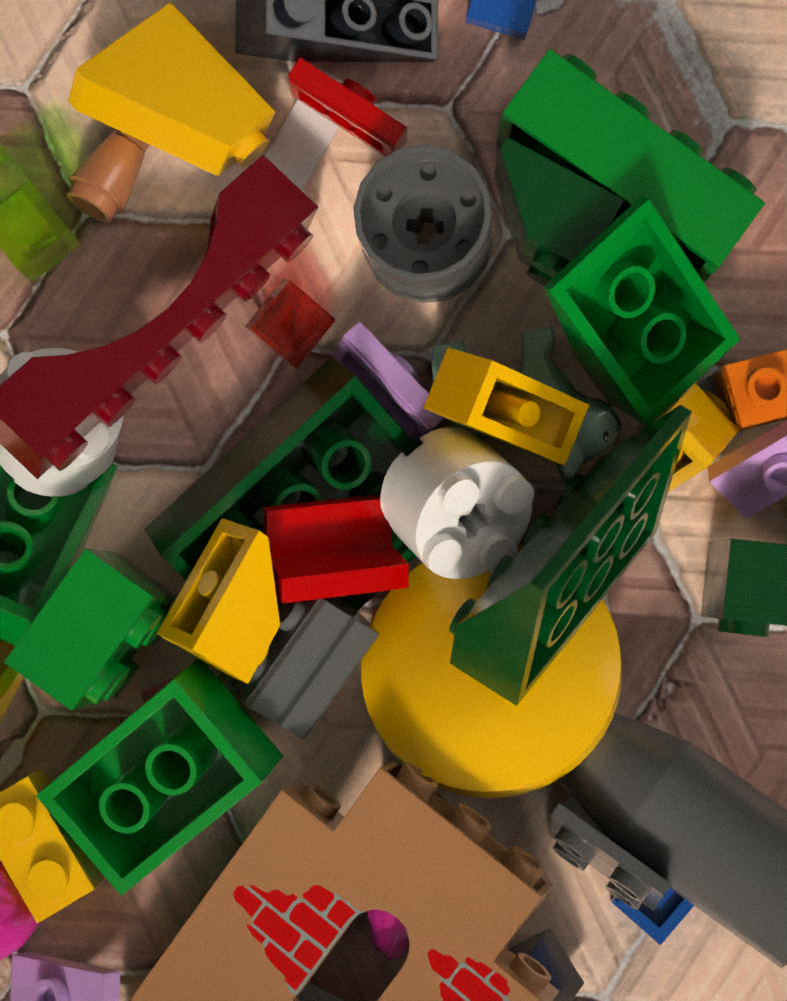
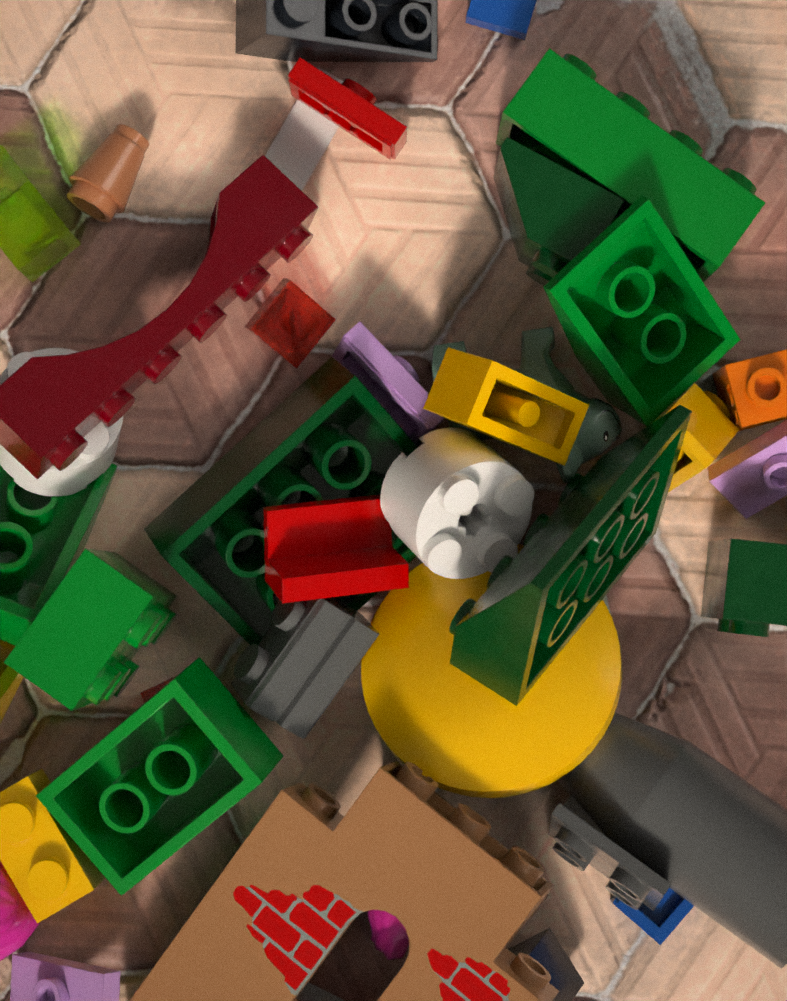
yellow slope [68,2,275,176] -> none
yellow slope [156,518,280,684] -> none
dark grey wheel [353,145,493,303] -> none

